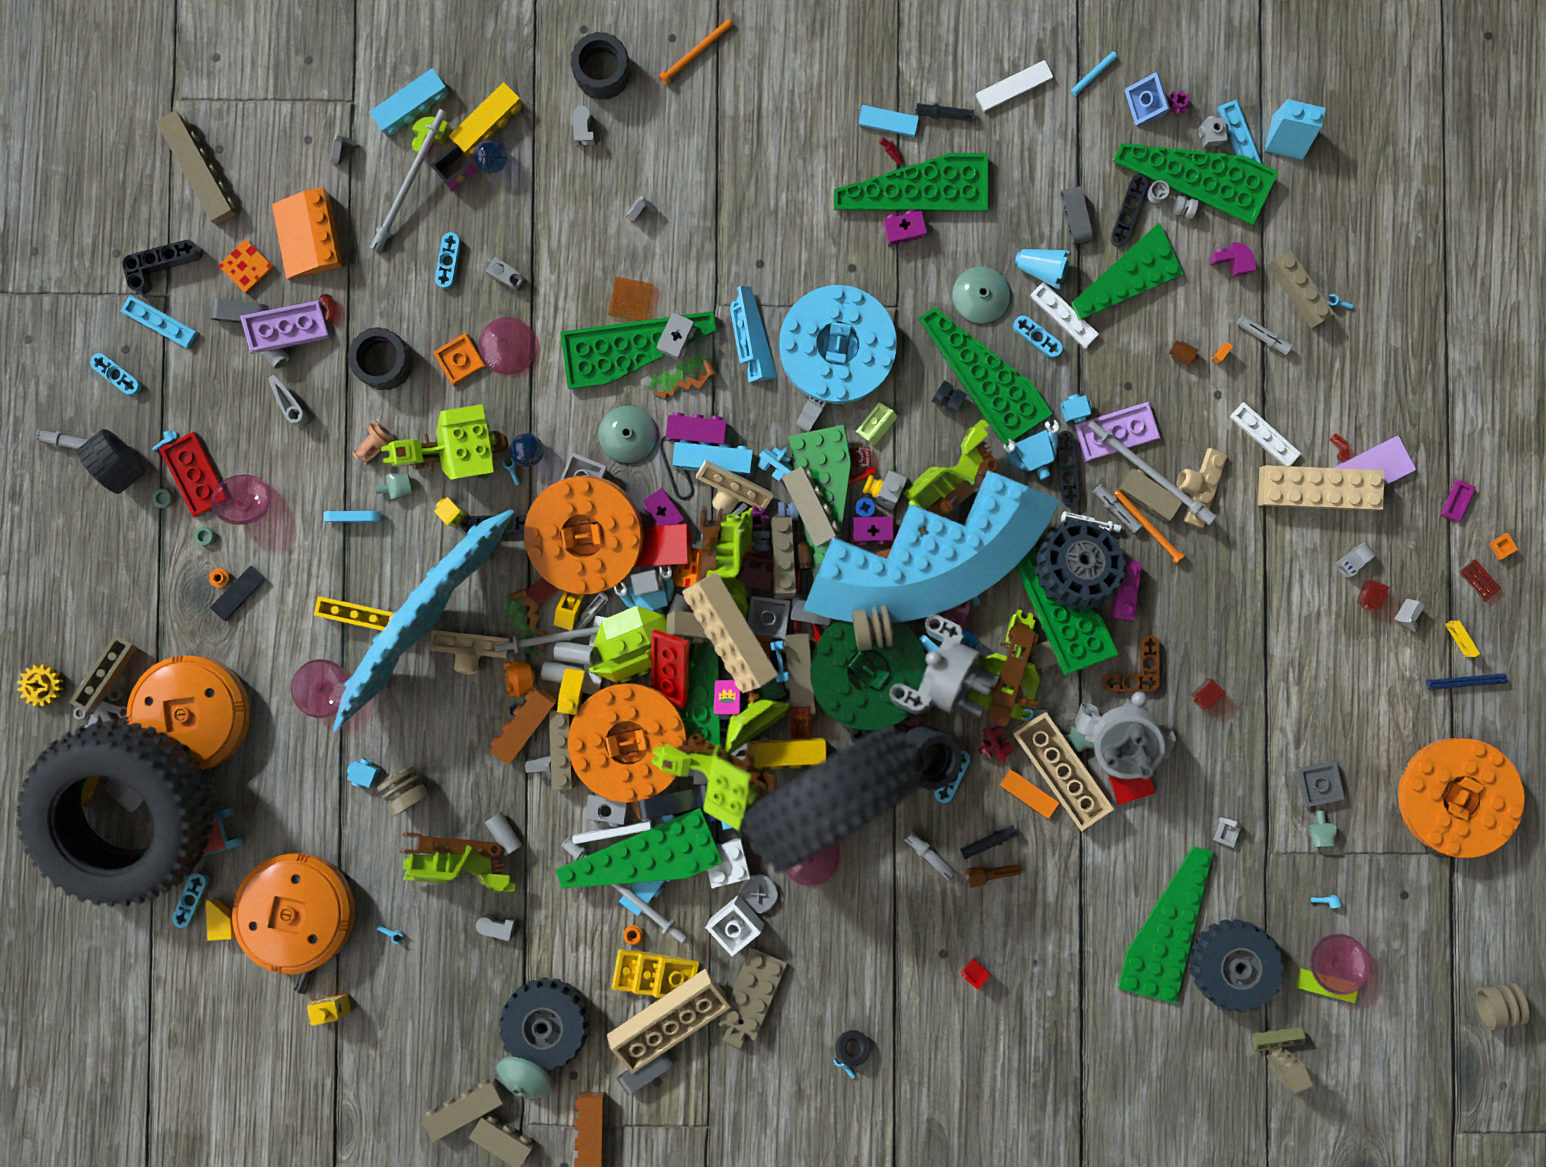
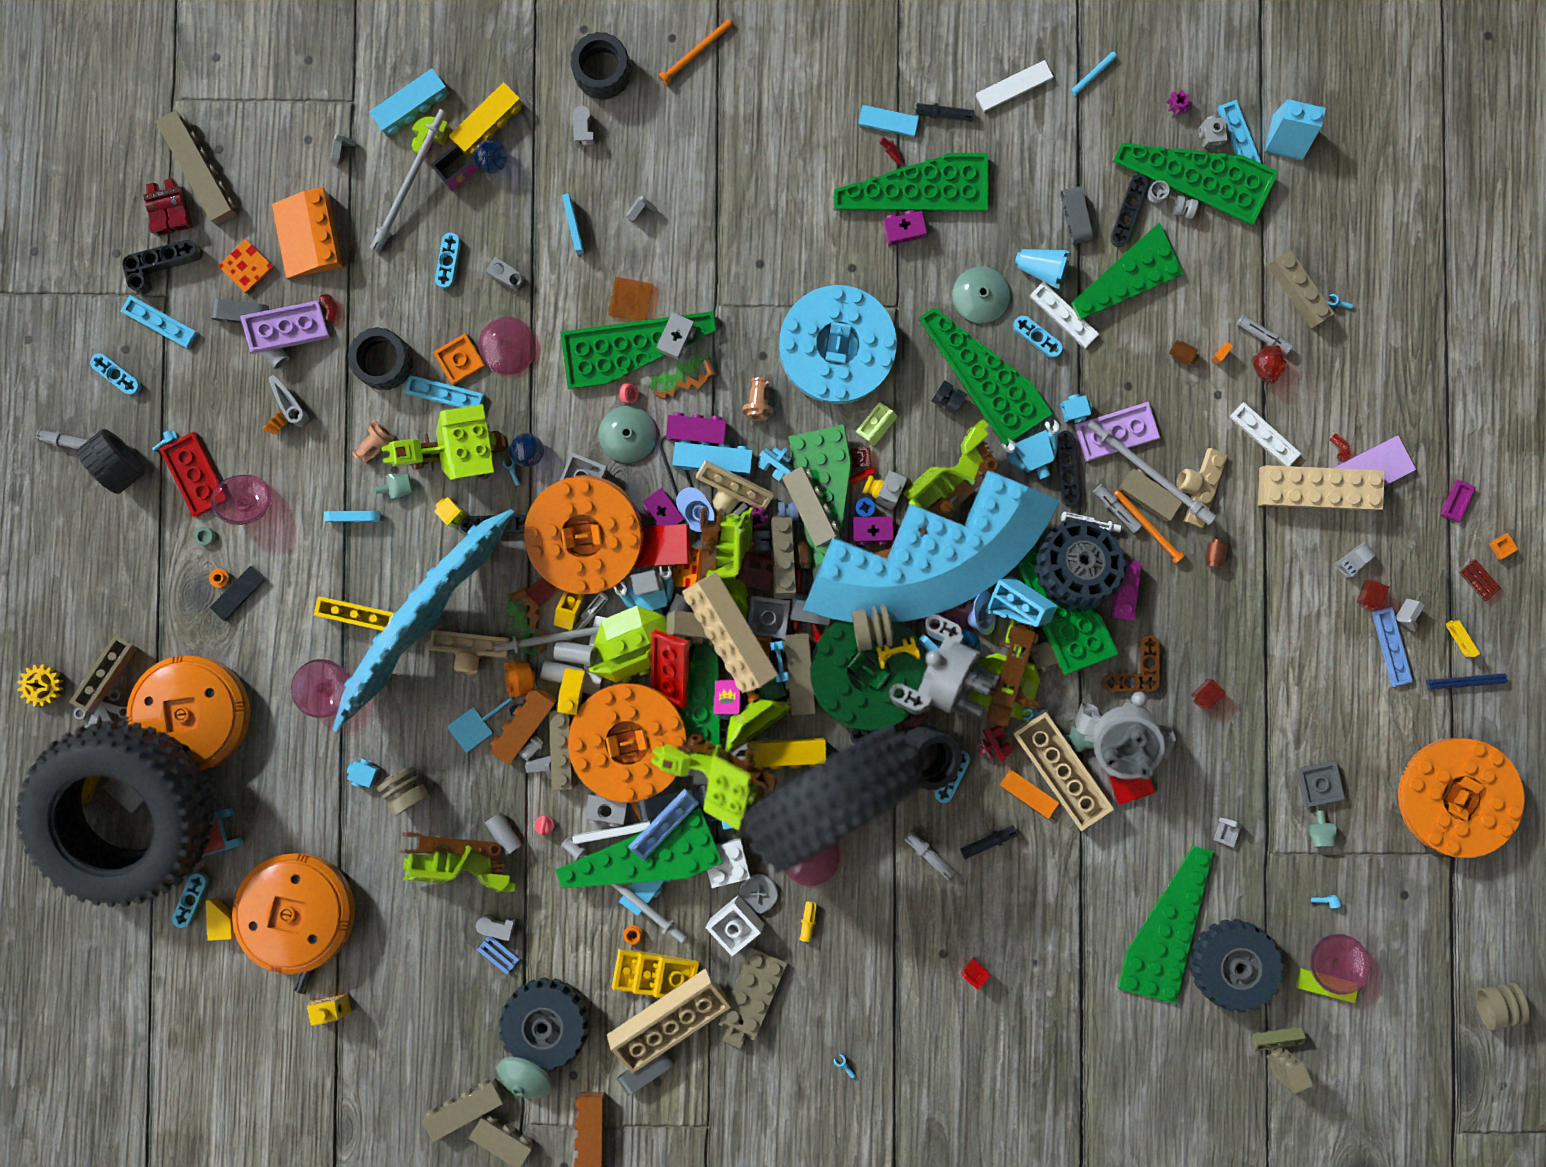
sand green tile [152,489,174,509] -> none
medium azure hand [377,925,403,944] -> none
medium azure wedge [730,286,777,382] -> none
clear red tile [790,707,810,739] -> none
light grey leg [795,396,827,432] -> none
black tyre [835,1030,870,1067] -> none
reddish brown piece [965,864,1021,888] -> none
medium blue slope [1124,72,1170,126] -> none
magenta brick [1209,242,1256,277] -> none
none -> dark red hips [143,178,193,236]
none -> orange piece [263,410,289,434]
none -> medium azure tile [405,375,485,408]
none -> medium azure piece [447,697,513,753]
none -> medium blue tile [477,936,520,975]
none -> white pin [518,736,543,761]
none -> coral tile [535,815,555,835]
none -> medium azure tile [562,194,585,255]
none -> coral tile [620,384,639,403]
none -> medium blue tile [629,789,699,860]
none -> light blue piece [676,487,715,532]
none -> nougat piece [742,377,773,421]
none -> yellow axle [799,901,817,942]
none -> yellow piece [876,637,920,669]
none -> light blue piece [967,591,996,635]
none -> medium azure wedge [985,576,1057,627]
none -> copper brick [1205,539,1228,568]
none -> clear red hair [1252,345,1287,384]
none -> medium blue tile [1372,607,1413,687]

